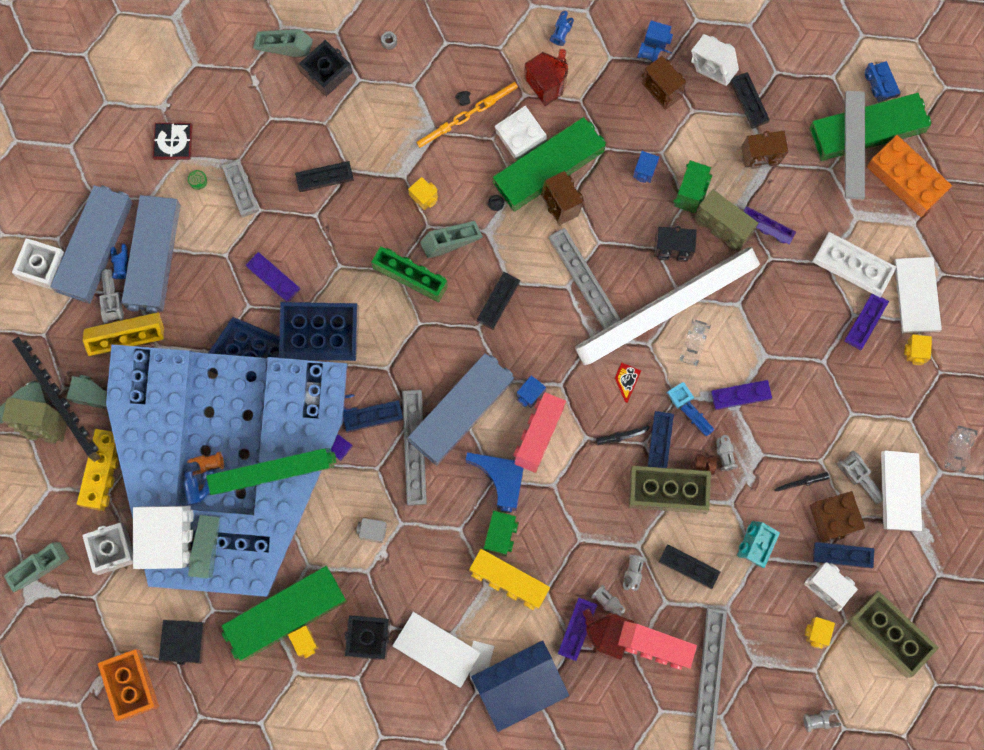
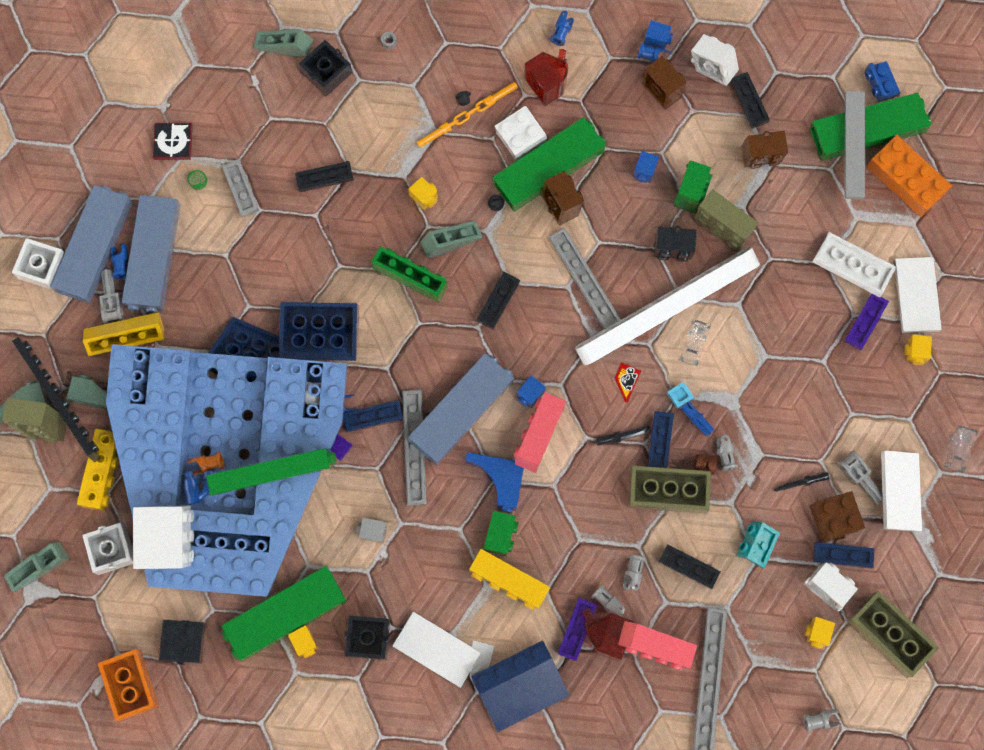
sand green slope [188,515,220,579] -> none
dark purple plate [246,252,300,302] -> none
dark purple plate [711,380,772,410] -> none
dark purple plate [743,206,796,245] -> none

